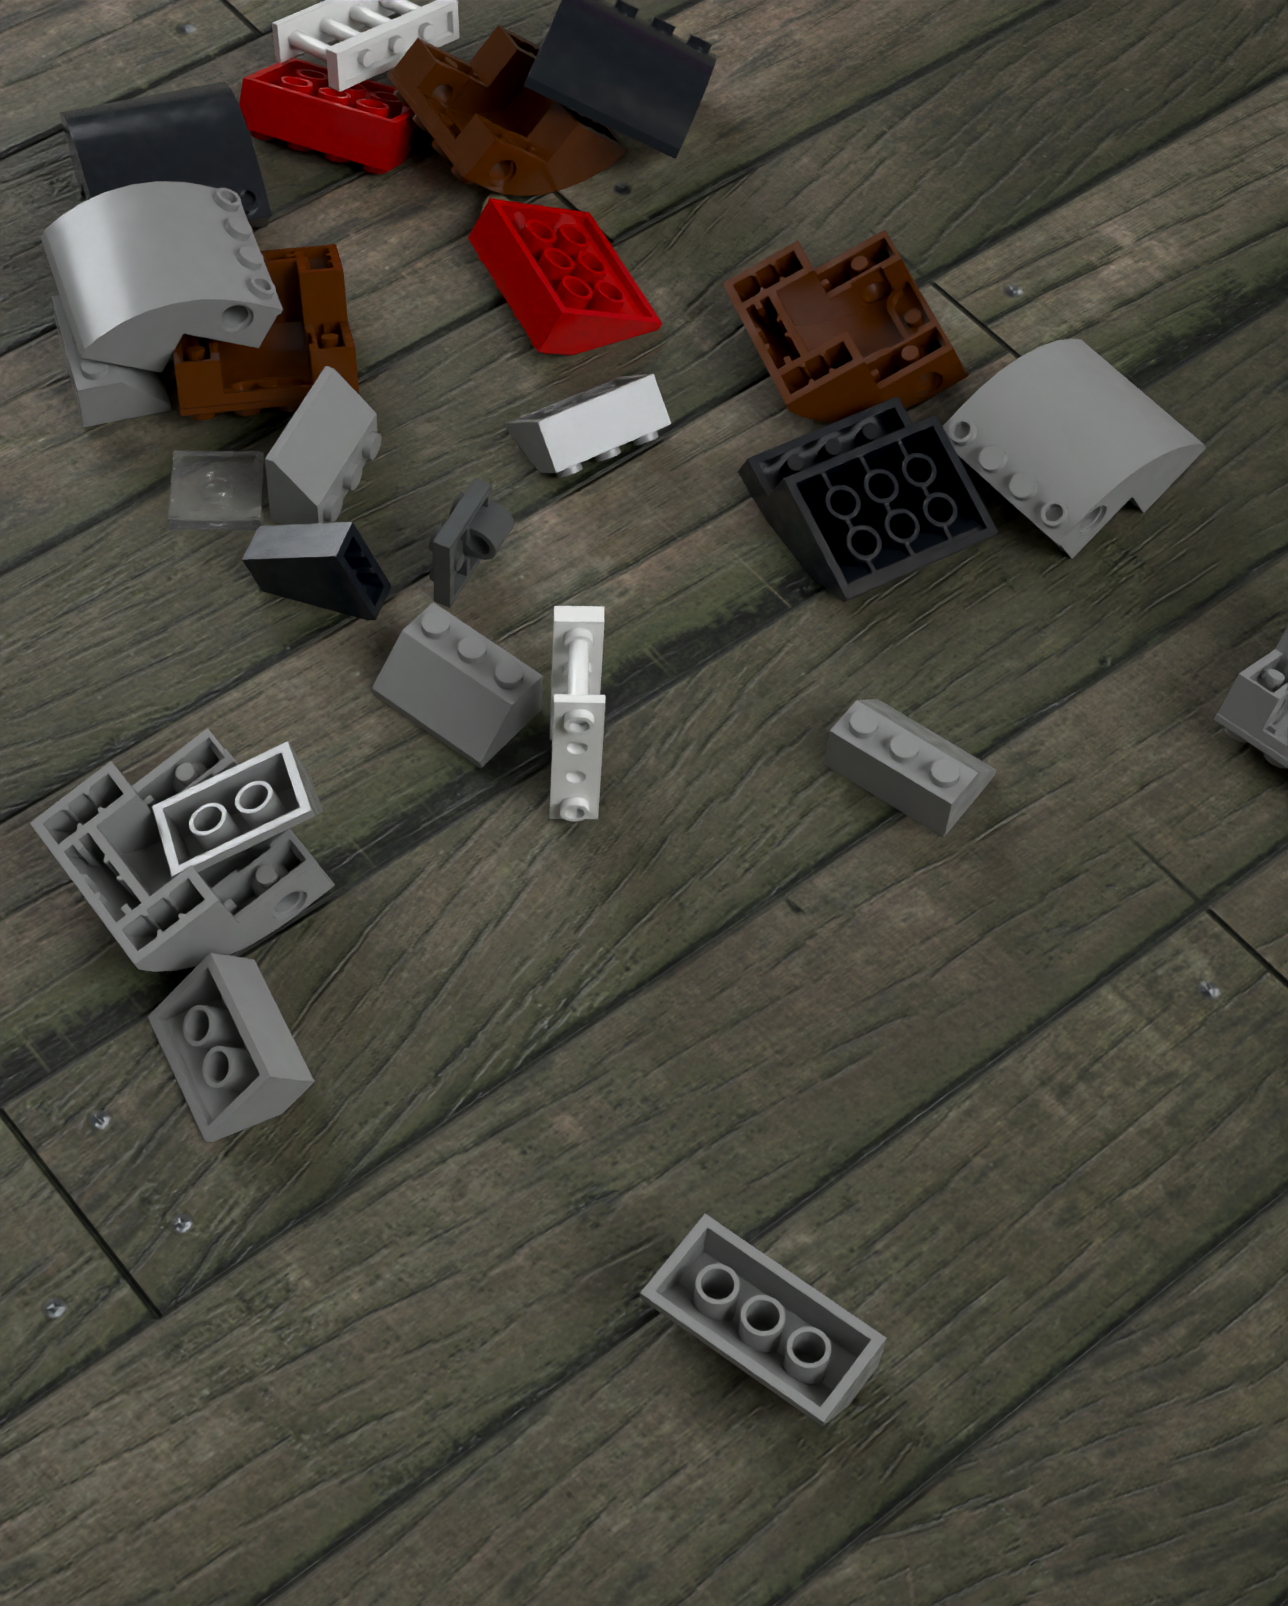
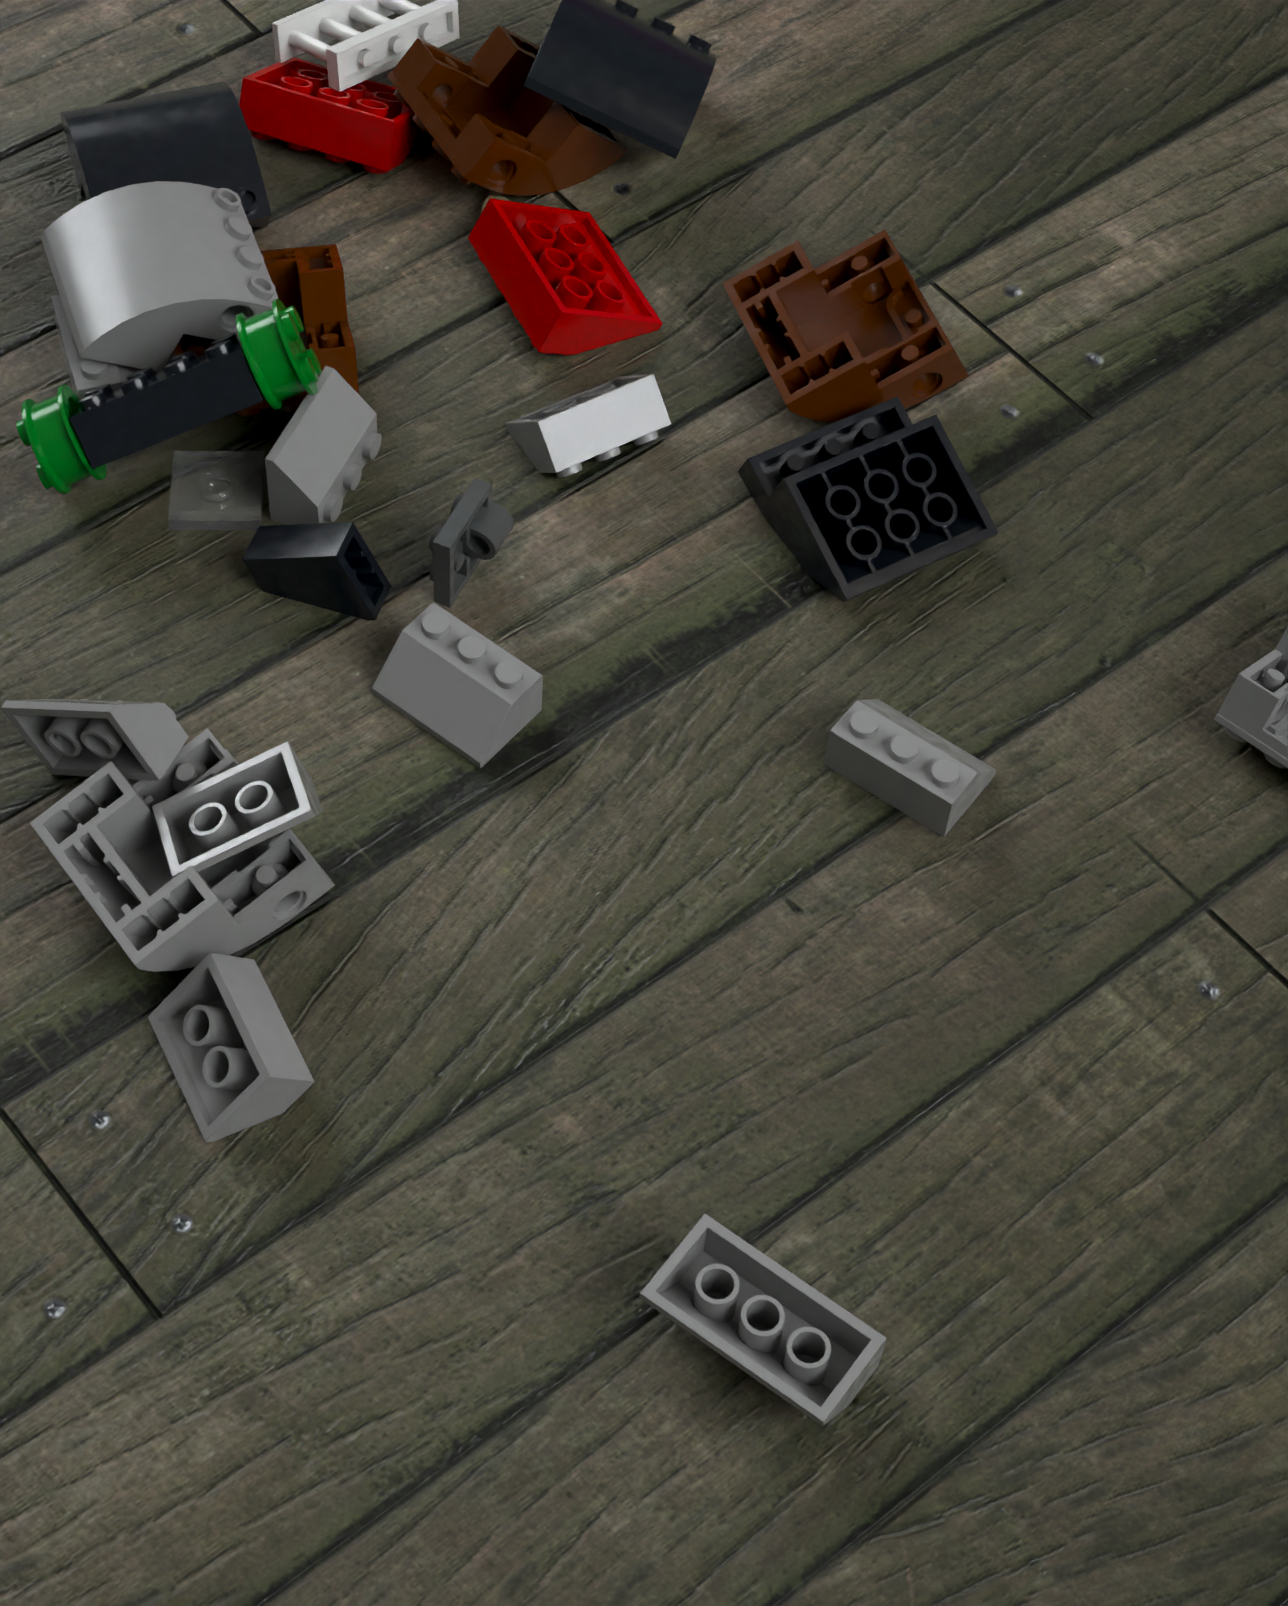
white fence [550,606,605,822] -> none
light grey slope [942,338,1206,559] -> none
none -> light grey slope [1,699,189,781]
none -> brick [16,299,322,495]

